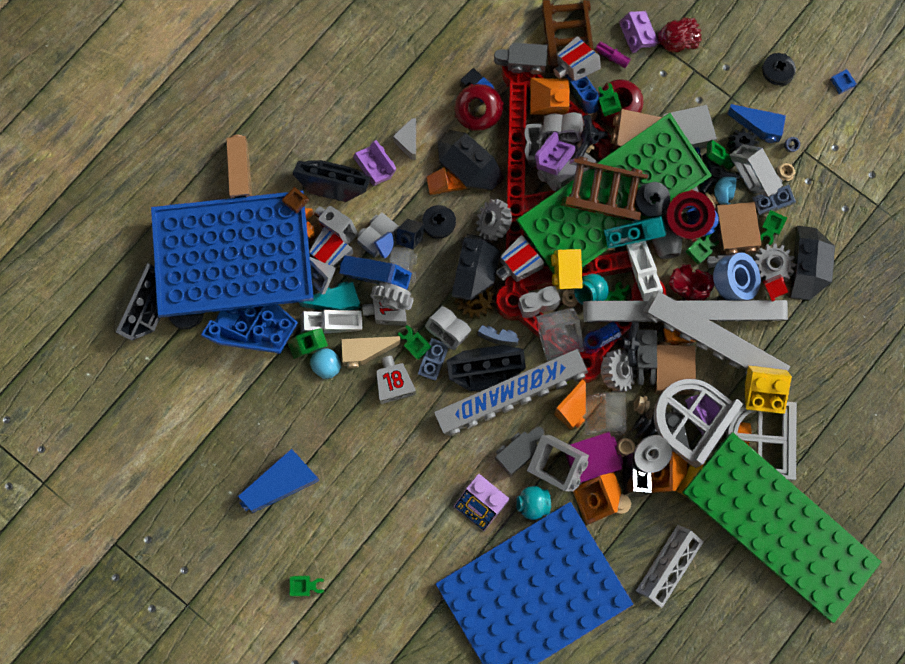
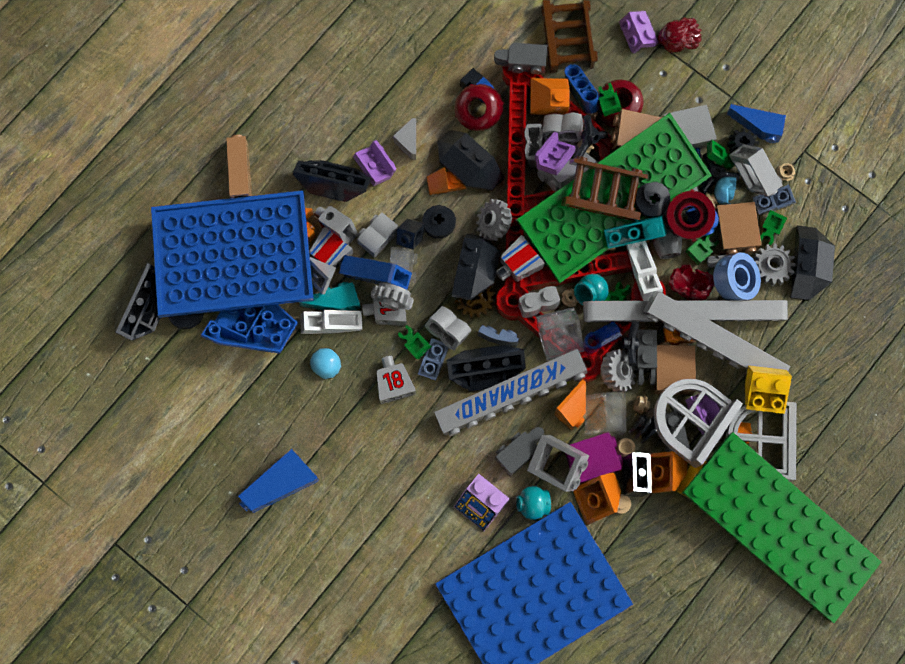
reddish brown tile [282,187,309,214] -> none
green slope [287,328,328,359] -> none
green plate [290,576,324,597] -> none
tan slope [342,336,400,368] -> none
tile [374,232,393,258] -> none
yellow brick [551,249,582,290] -> none
light grey torso [553,36,601,81] -> none
magenta axle [595,42,631,69] -> none
light grey dish [634,435,672,473] -> none
light grey fence [636,525,703,608] -> none
black piece [762,53,796,87] -> none
red panel [763,274,788,302] -> none
dark blue hinge [784,137,800,152] -> none
blue tile [830,69,857,94] -> none

